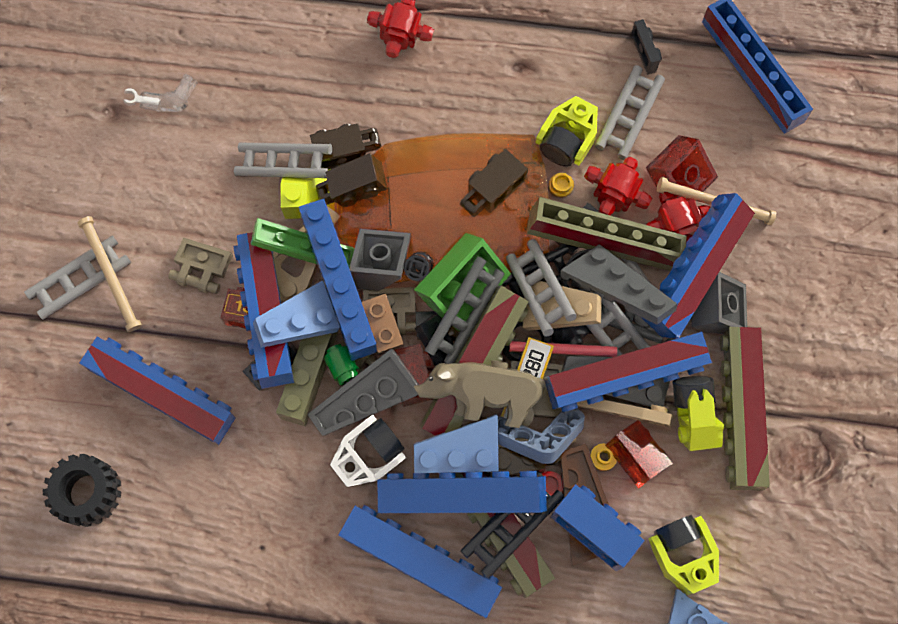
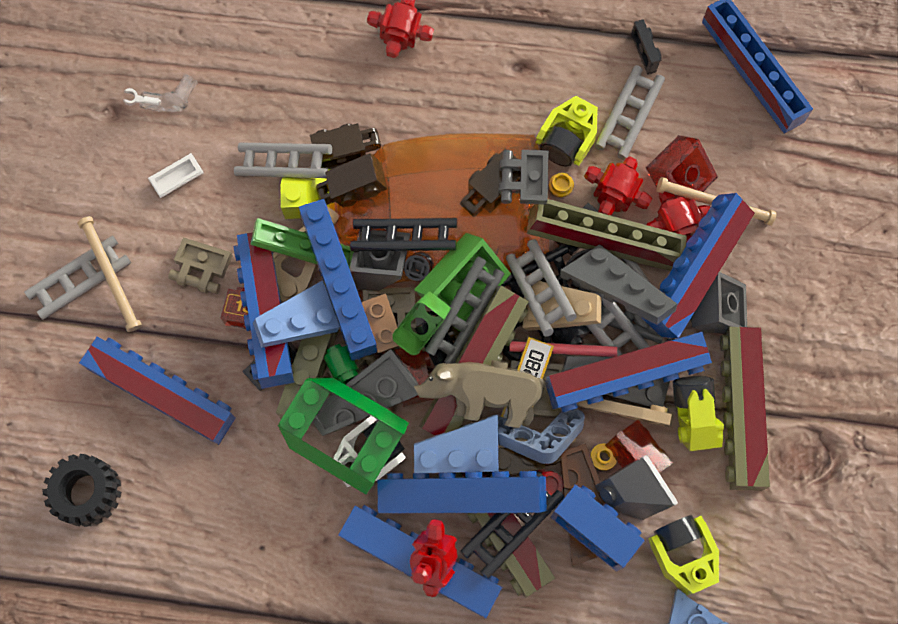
none -> white tile [148,153,204,198]
none -> green wedge [278,378,409,495]
none -> black bar [350,218,458,251]
none -> bright green piece [392,291,451,355]
none -> red piece [410,519,458,597]
none -> dark grey plate [499,150,548,205]
none -> dark grey slope [595,455,678,520]

